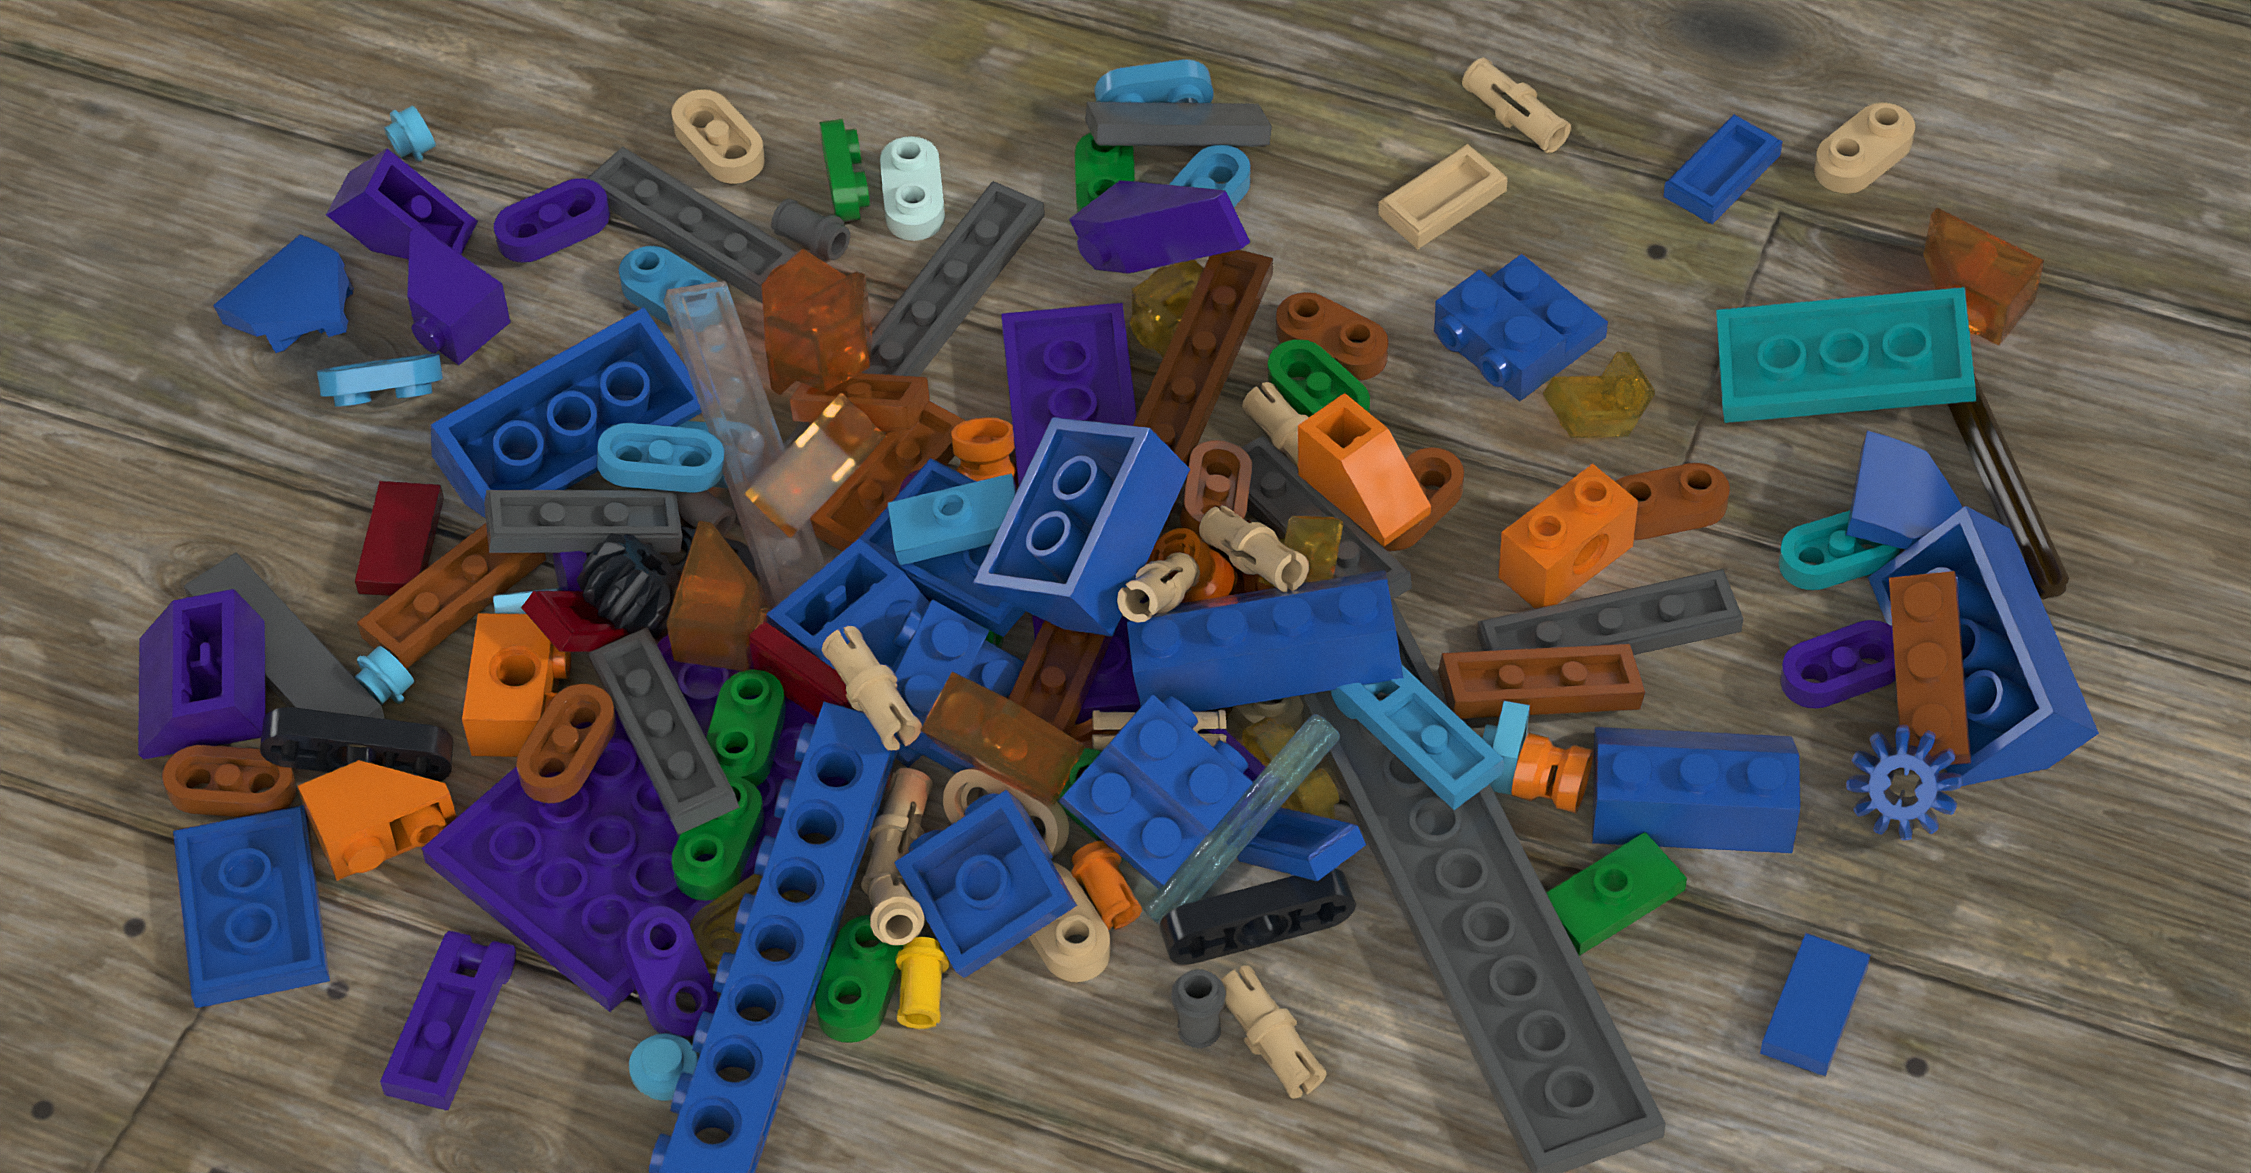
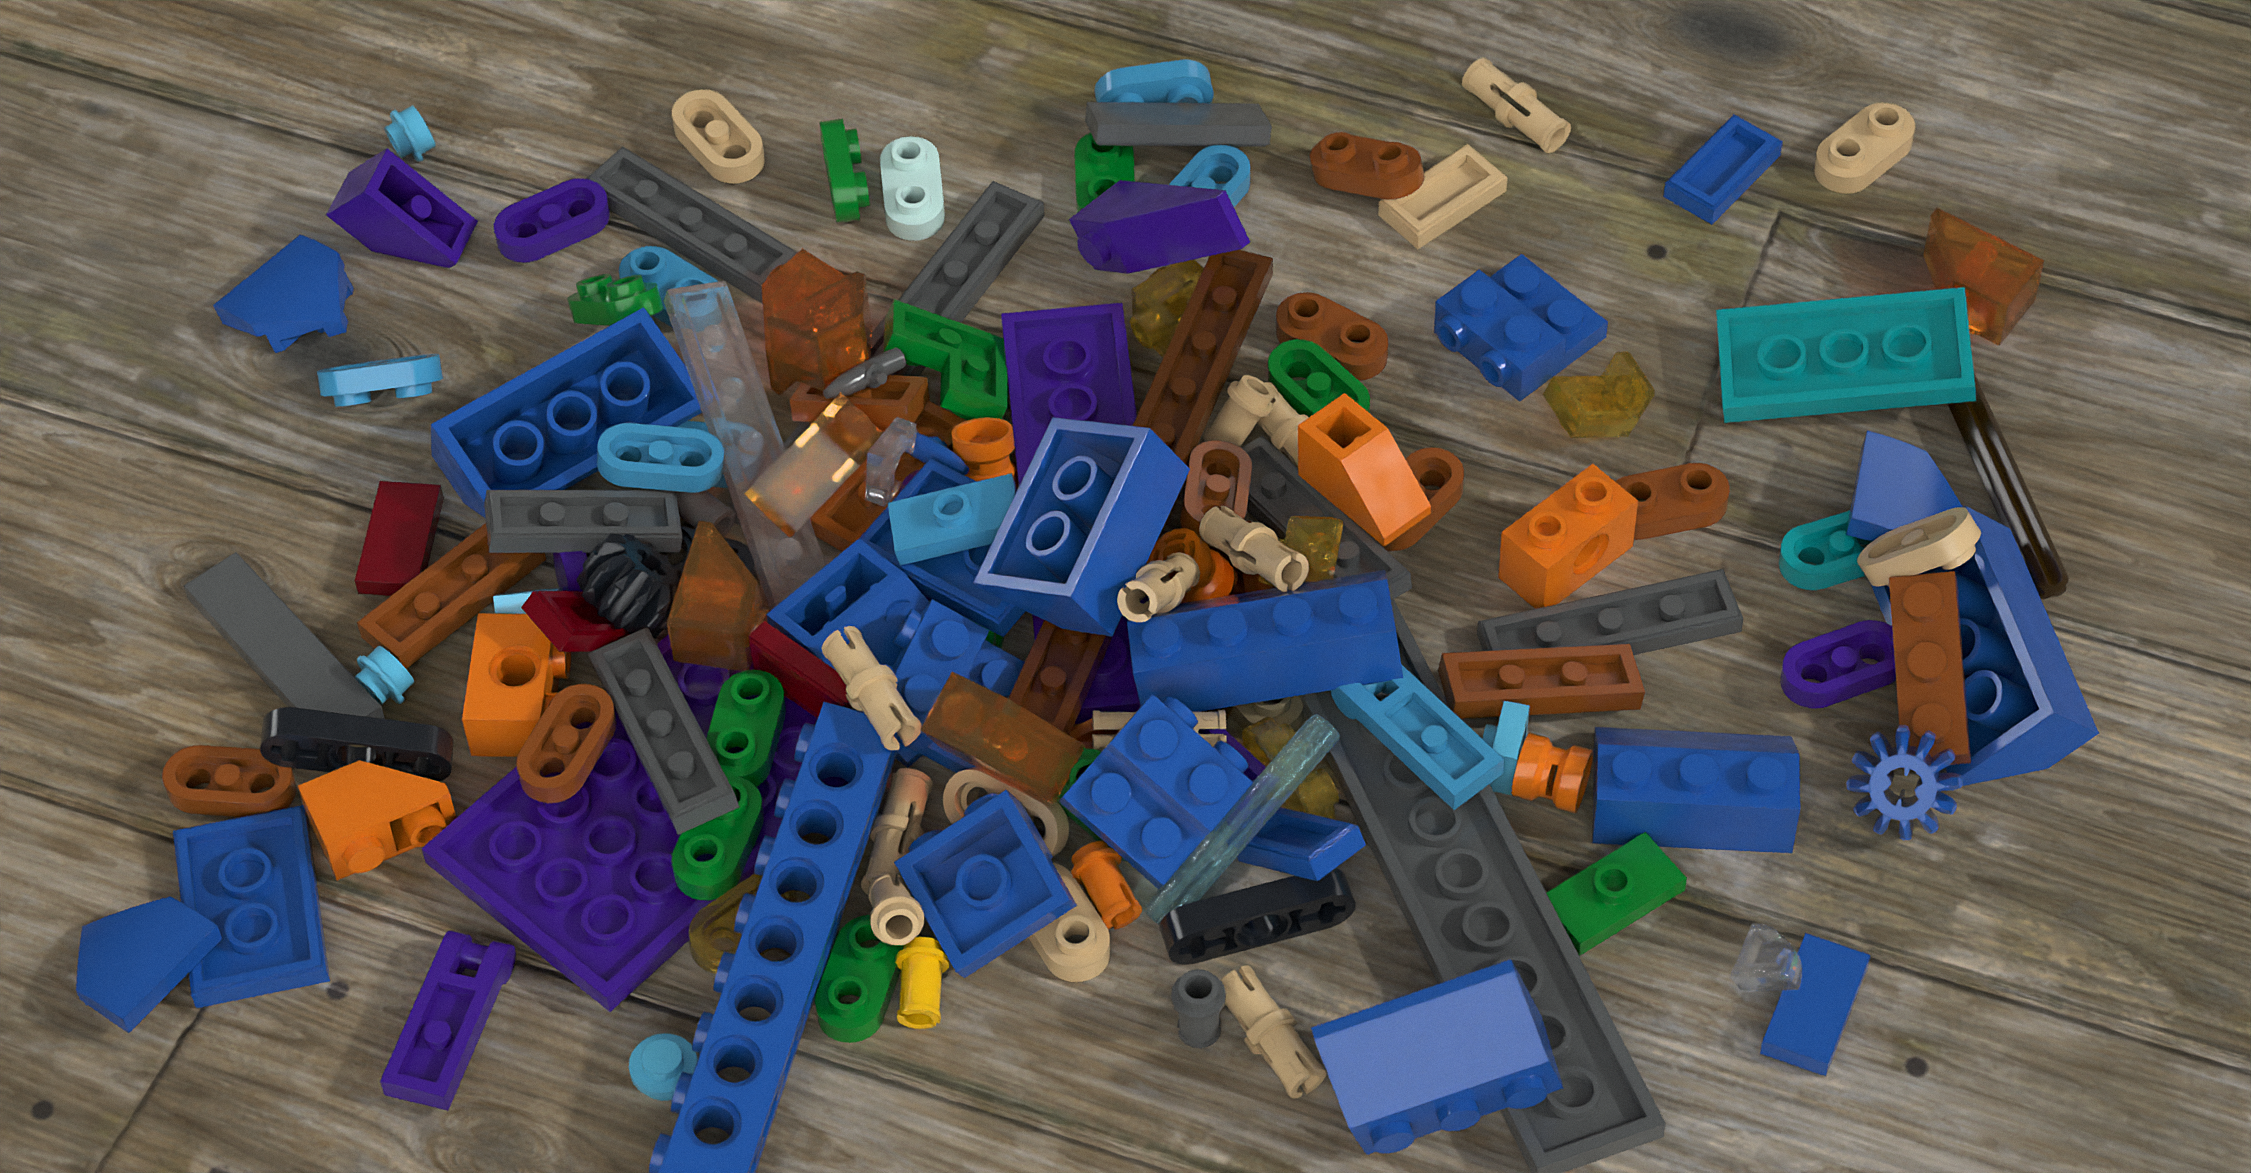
dark purple slope [138,589,265,759] -> none
dark purple slope [407,225,511,365] -> none
dark purple plate [620,906,719,1040] -> none
dark grey pin [771,199,850,261] -> none
none -> blue slope [76,896,222,1033]
none -> green plate [567,274,664,326]
none -> dark grey helmet [823,348,906,399]
none -> clear tile [865,417,917,507]
none -> green plate [883,299,1007,420]
none -> blue helmet [891,428,969,475]
none -> tan pin [1203,375,1274,447]
none -> dark orange plate [1310,132,1424,199]
none -> slope [1311,959,1564,1155]
none -> clear tile [1730,923,1802,991]
none -> tan plate [1857,507,1981,588]

